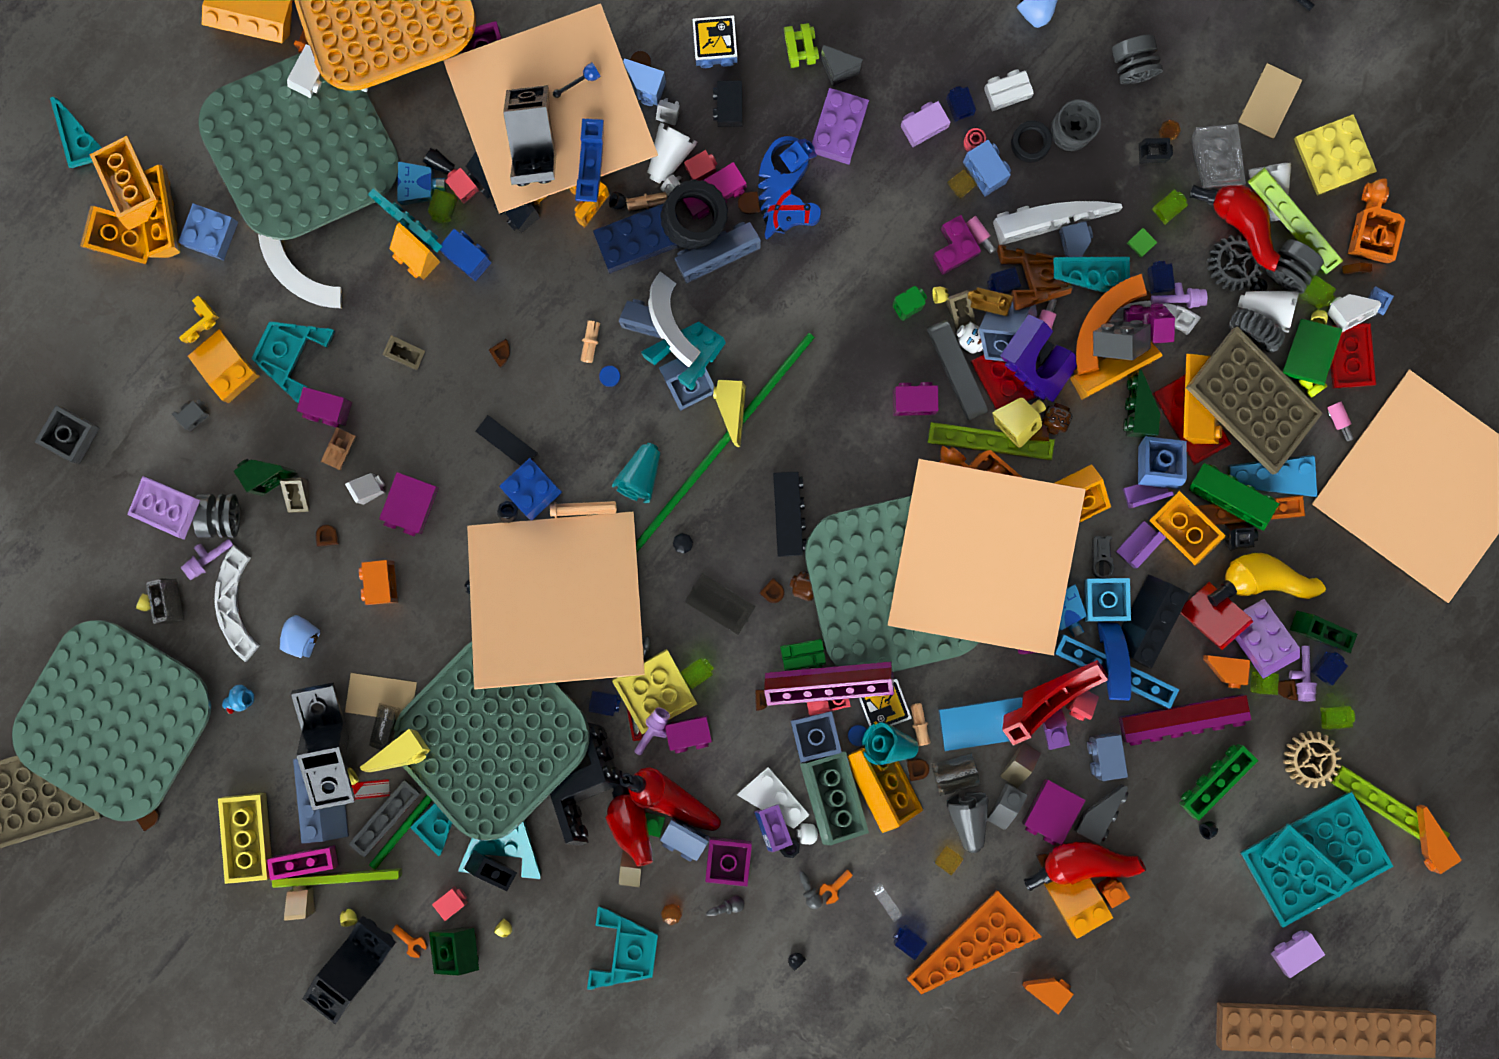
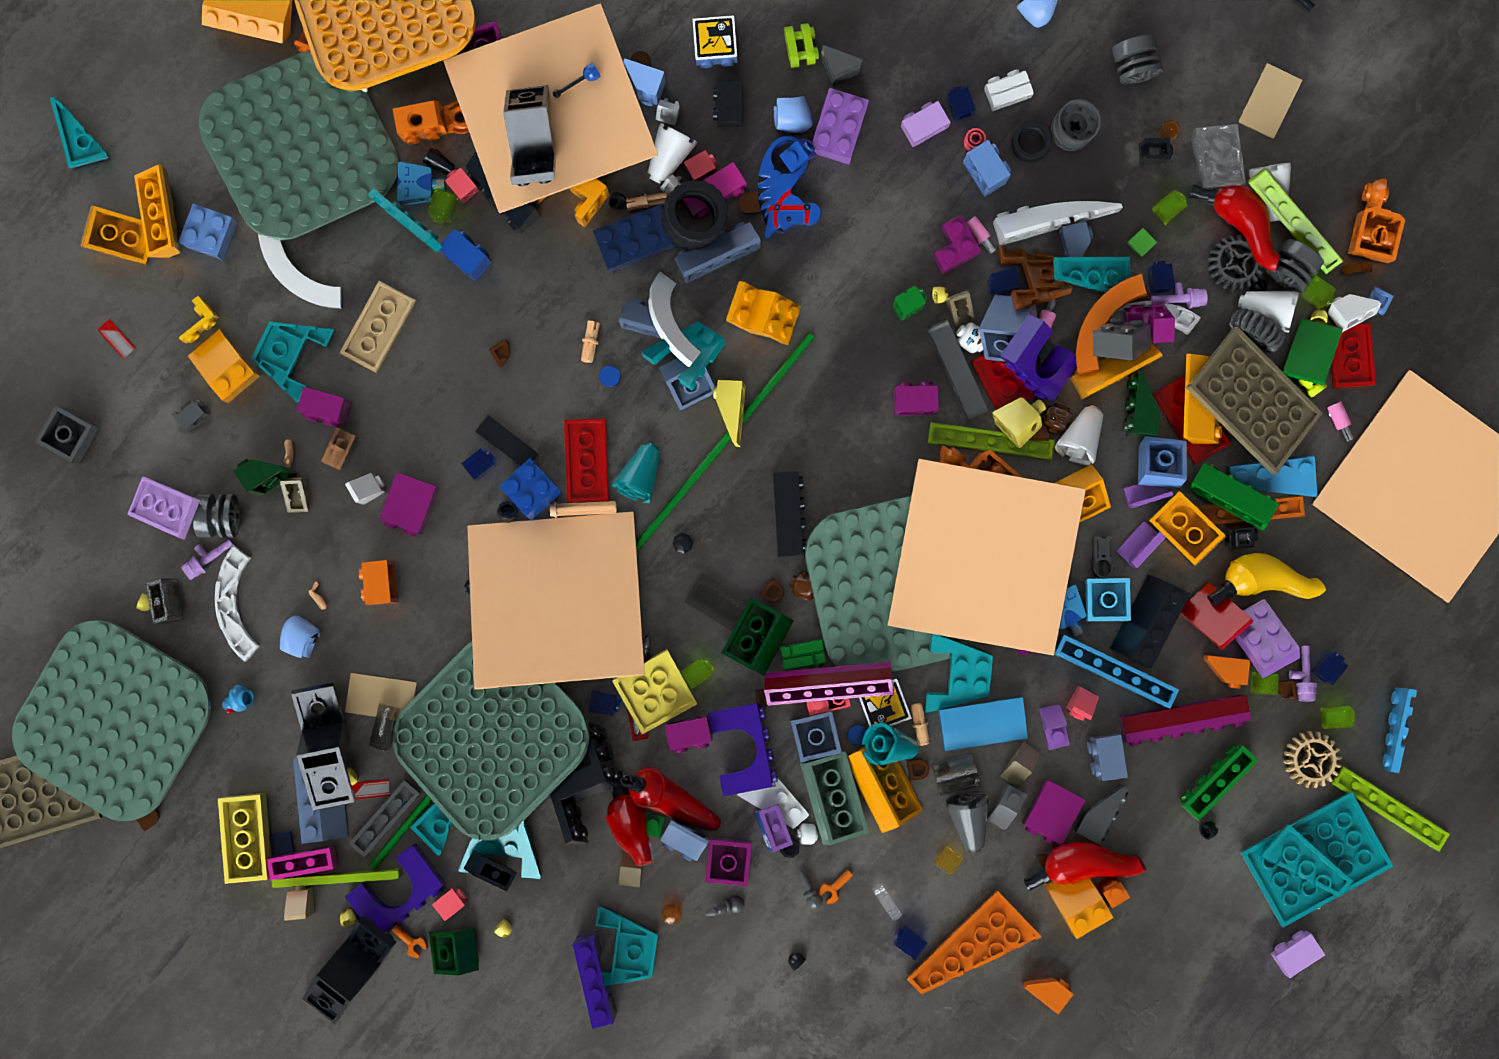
light orange slope [89,136,157,230] -> none
white slope [287,44,322,98] -> none
reddish brown tile [316,525,339,547] -> none
light yellow slope [360,729,430,772] -> none
dark tan slope [383,335,425,370] -> none
light orange slope [390,222,440,280] -> none
blue slope [575,119,604,202] -> none
lavender piece [634,707,670,755] -> none
clear yellow tile [947,169,977,199] -> none
pearl gold hinge [968,288,1014,316] -> none
red arch [1002,660,1108,745] -> none
blue slope [1097,622,1131,700] -> none
medium nougat brick [1216,1002,1436,1058] -> none
dark green slope [1290,611,1358,654] -> none
light yellow plate [1294,114,1377,196] -> none
orange slope [1416,805,1462,874] -> none
none -> sticker [98,320,135,359]
none -> dark blue tile [269,830,295,856]
none -> light nougat piece [284,440,294,468]
none -> light nougat piece [309,581,328,610]
none -> tan tile [340,281,416,373]
none -> dark purple arch [345,843,446,933]
none -> orange brick [392,100,469,145]
none -> clear blue brick [461,448,496,481]
none -> red tile [564,418,609,503]
none -> dark purple arch [573,931,617,1029]
none -> dark purple arch [708,703,778,796]
none -> dark green slope [721,598,794,676]
none -> light orange bracket [726,281,801,345]
none -> light blue piece [774,96,813,133]
none -> teal wing [924,634,993,713]
none -> white cone [1055,405,1104,466]
none -> dark azure wing [1383,687,1417,773]

